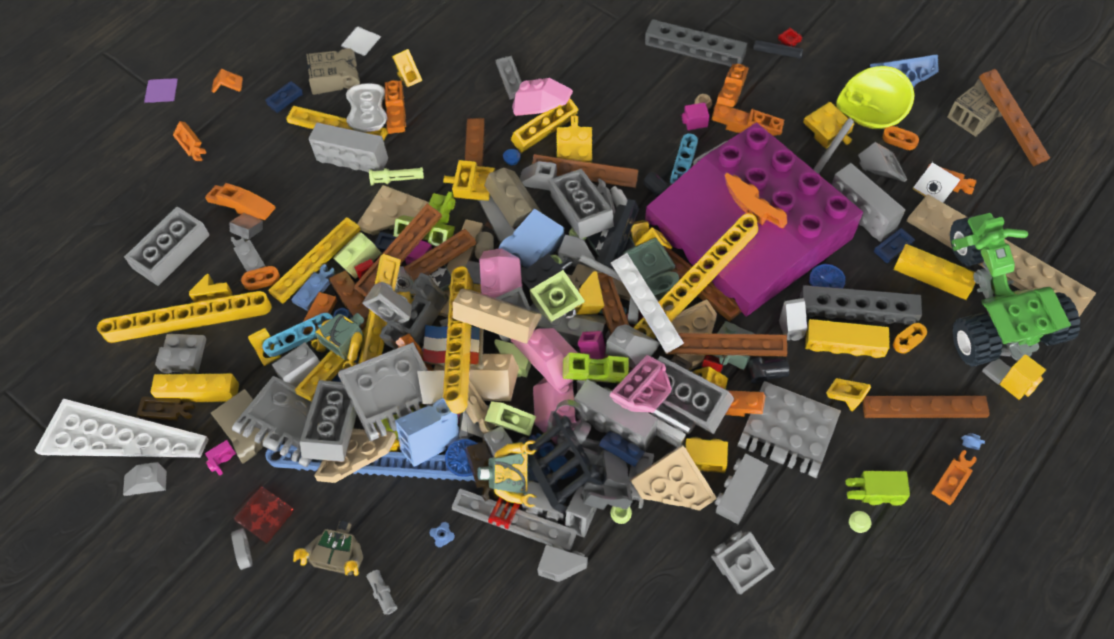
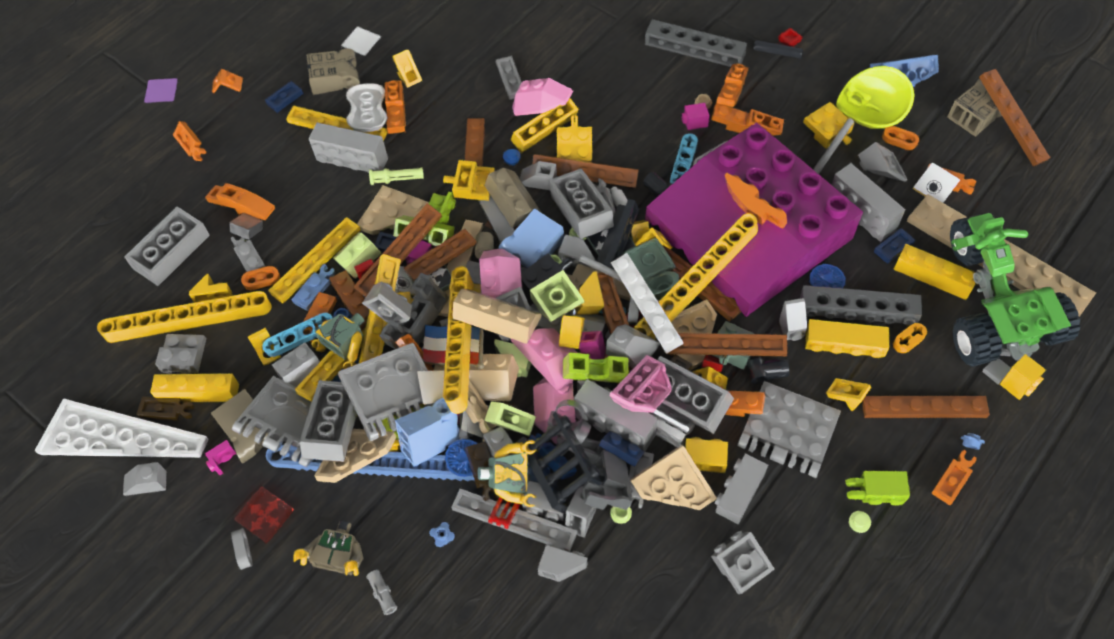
none -> yellow slope [559,315,585,349]

